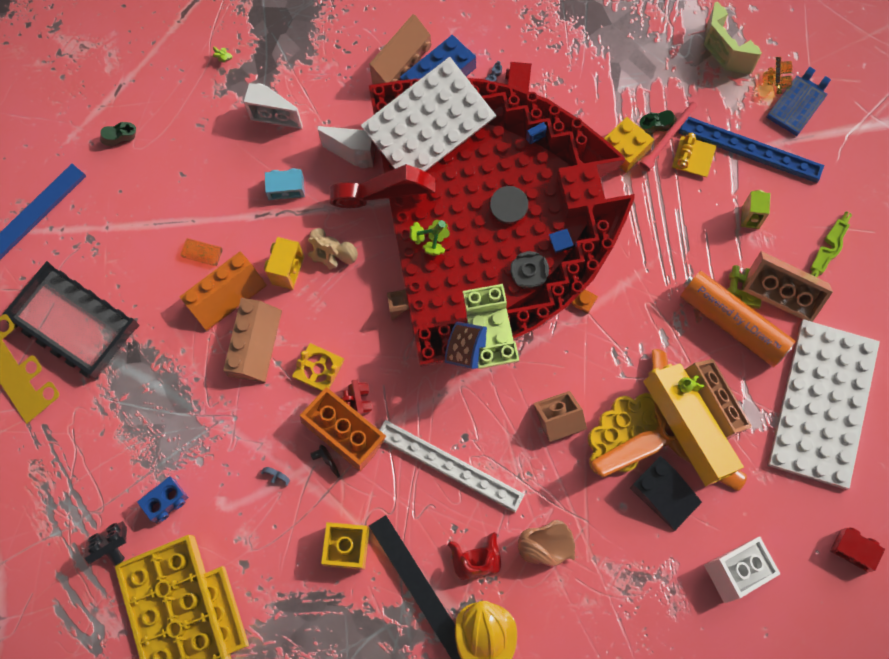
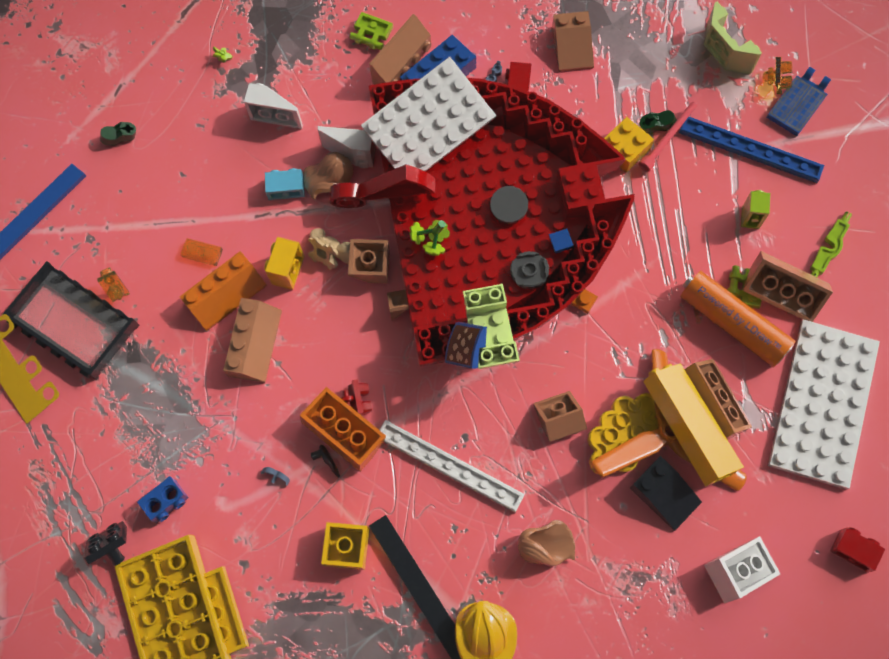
yellow piece [292,343,345,391] -> none
red hair [448,532,501,580] -> none
blue tile [526,122,547,144] -> none
yellow hinge [672,133,716,178] -> none
lime arm [678,376,704,393] -> none
none -> clear yellow hips [97,267,130,302]
none -> nougat piece [303,152,354,200]
none -> nougat slope [348,239,390,284]
none -> lime plate [349,12,393,50]
none -> nougat slope [552,11,594,72]

